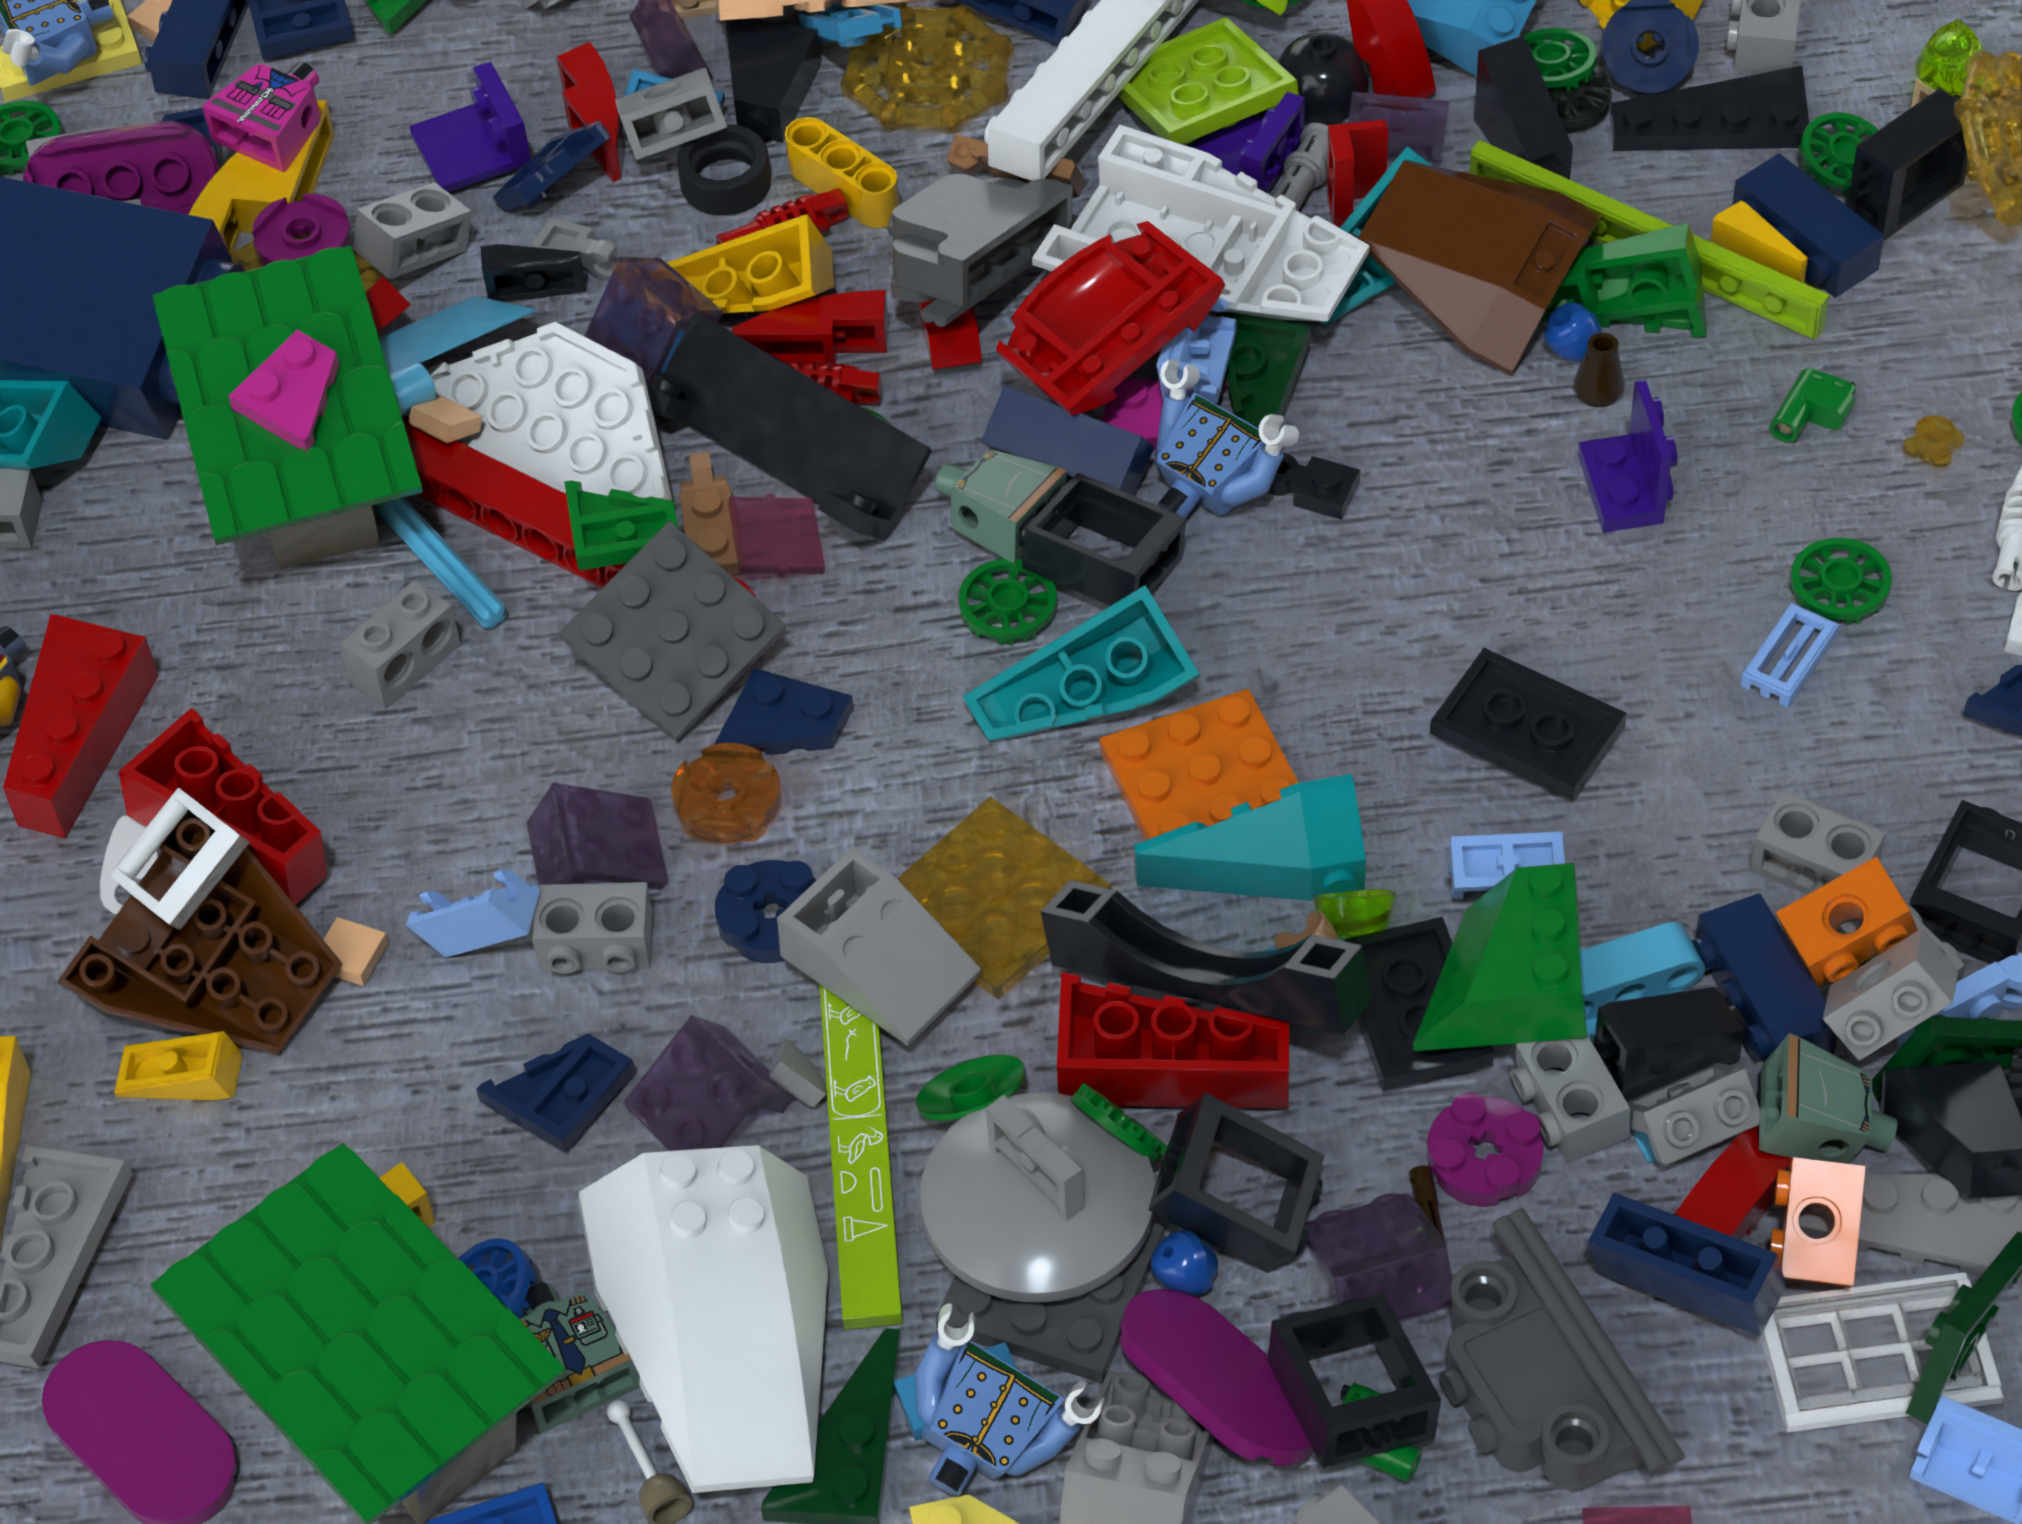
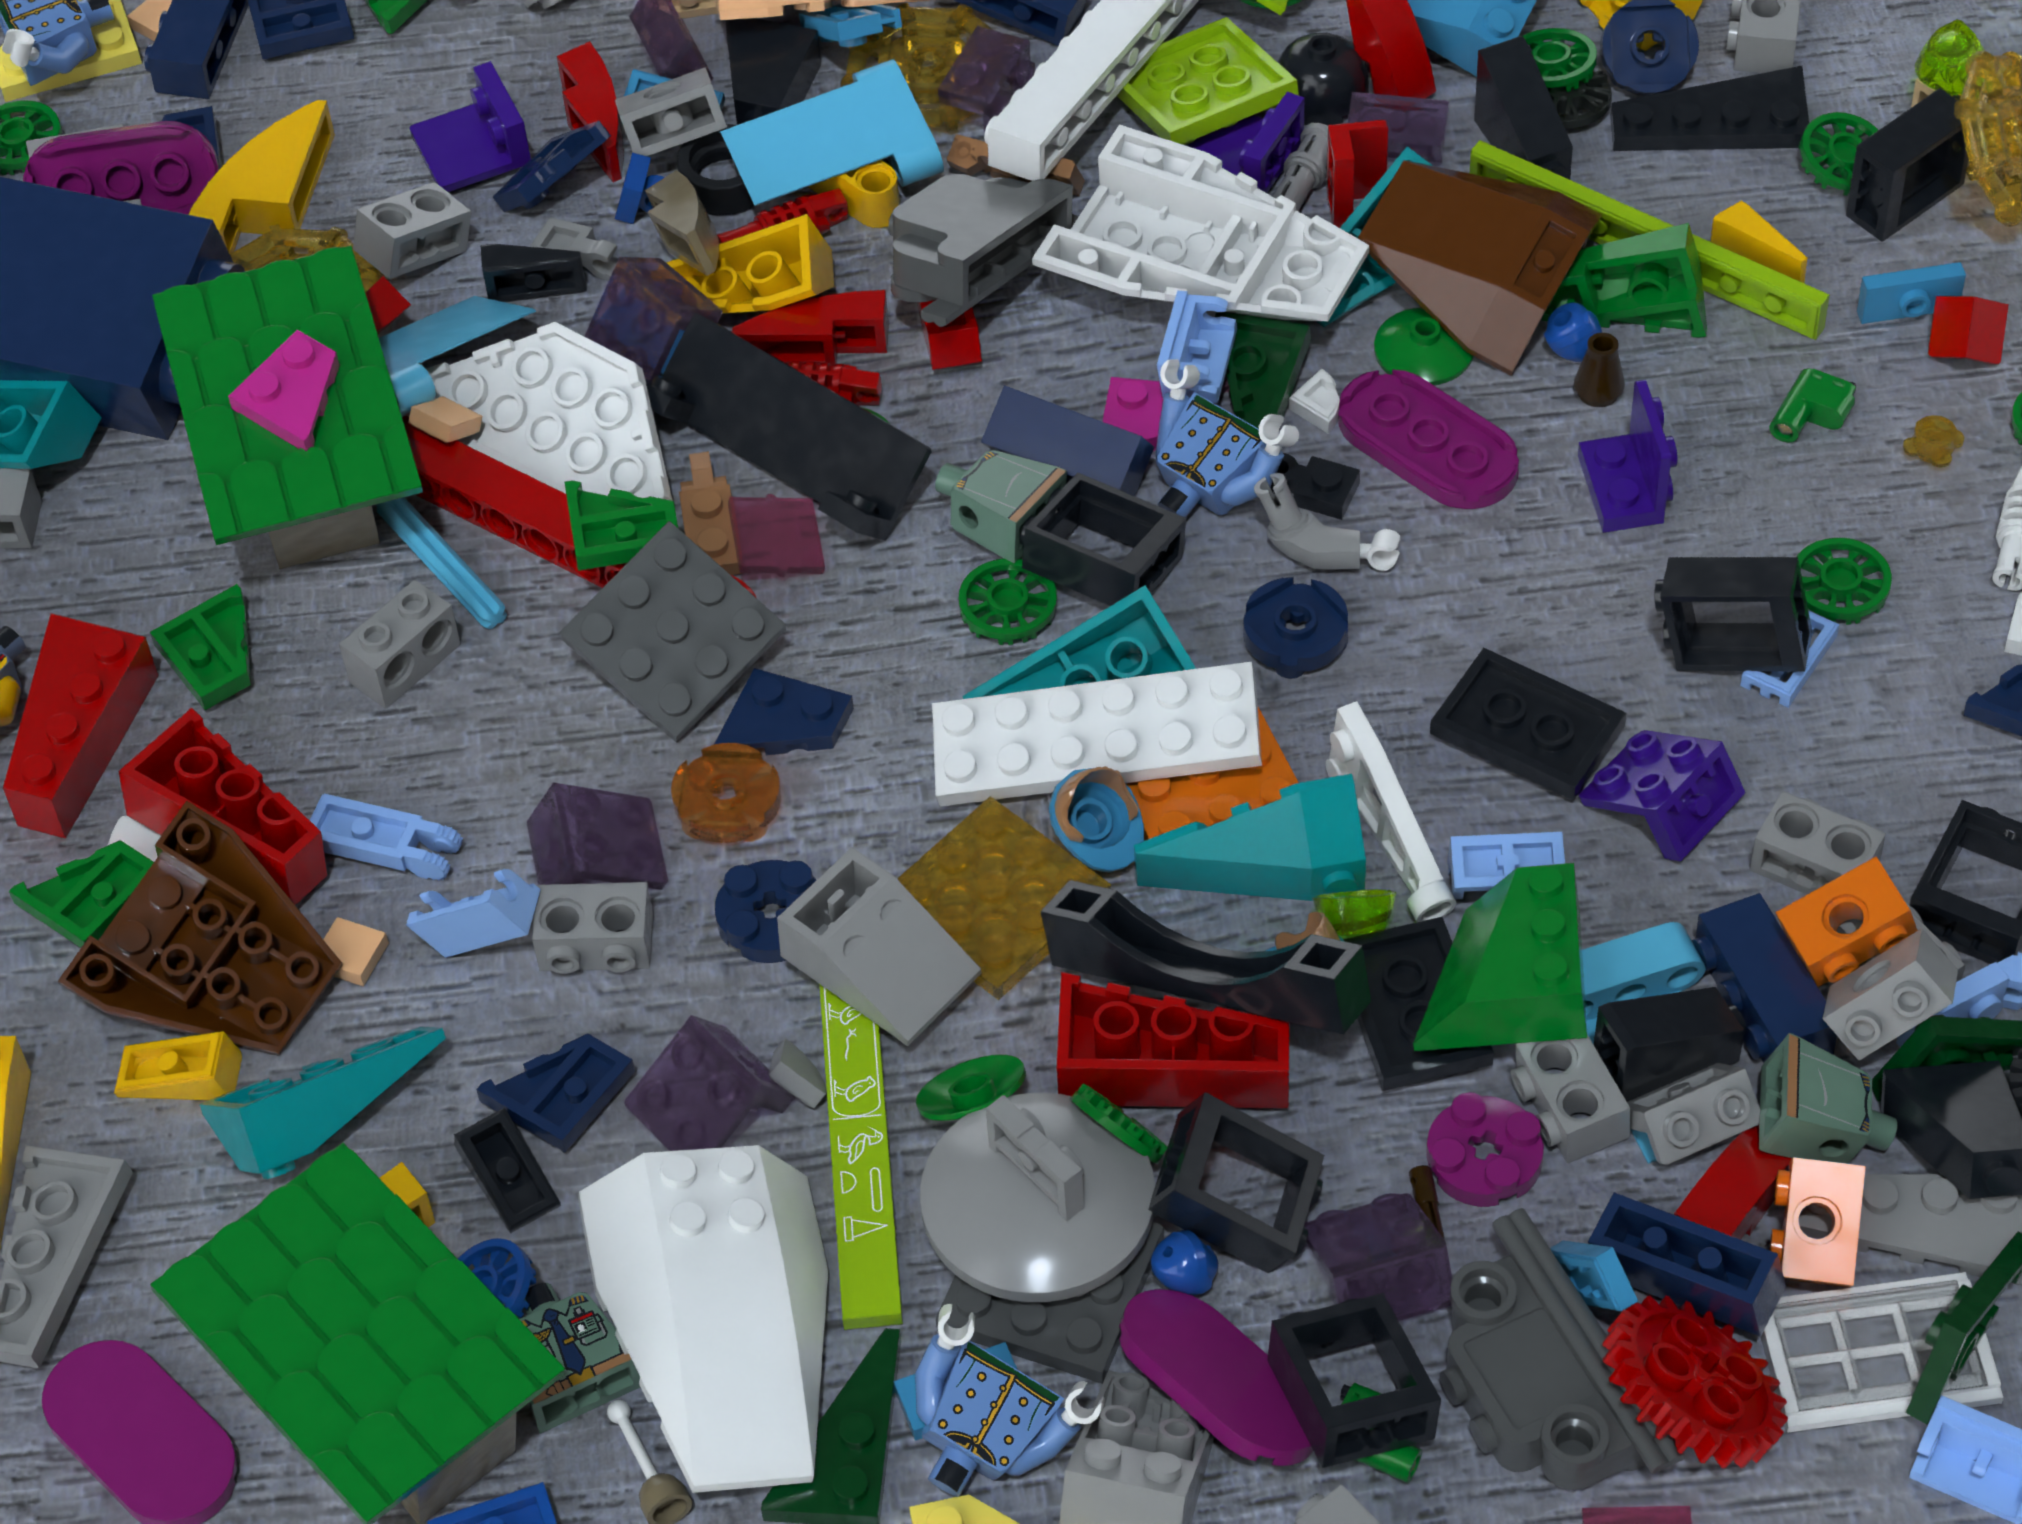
white tile [108,787,250,930] -> none
dark pink torso [202,62,320,172] -> none
magenta plate [252,193,354,267] -> none
red slope [996,221,1225,416] -> none
dark blue brick [1732,153,1884,298] -> none
none -> green wing [9,840,154,948]
none -> green wing [150,584,251,710]
none -> teal wedge [199,1026,446,1179]
none -> light blue hinge [310,793,463,881]
none -> black slope [454,1108,561,1233]
none -> blue tile [615,152,665,224]
none -> dark tan slope [644,170,719,276]
none -> medium azure piece [720,59,944,206]
none -> white plate [932,662,1262,807]
none -> clear purple bracket [938,26,1035,134]
none -> dark azure piece [1048,766,1144,873]
none -> dark blue plate [1243,577,1348,679]
none -> light grey arm [1254,473,1400,571]
none -> white tile [1289,369,1340,434]
none -> white plate [1326,701,1457,922]
none -> magenta tile [1338,369,1519,509]
none -> green dish [1374,307,1474,385]
none -> dark azure plate [1550,1240,1638,1311]
none -> dark purple bracket [1579,730,1746,862]
none -> red gear [1602,1296,1788,1469]
none -> black window [1654,557,1813,671]
none -> dark azure plate [1857,262,1966,324]
none -> red panel [1928,296,2009,364]

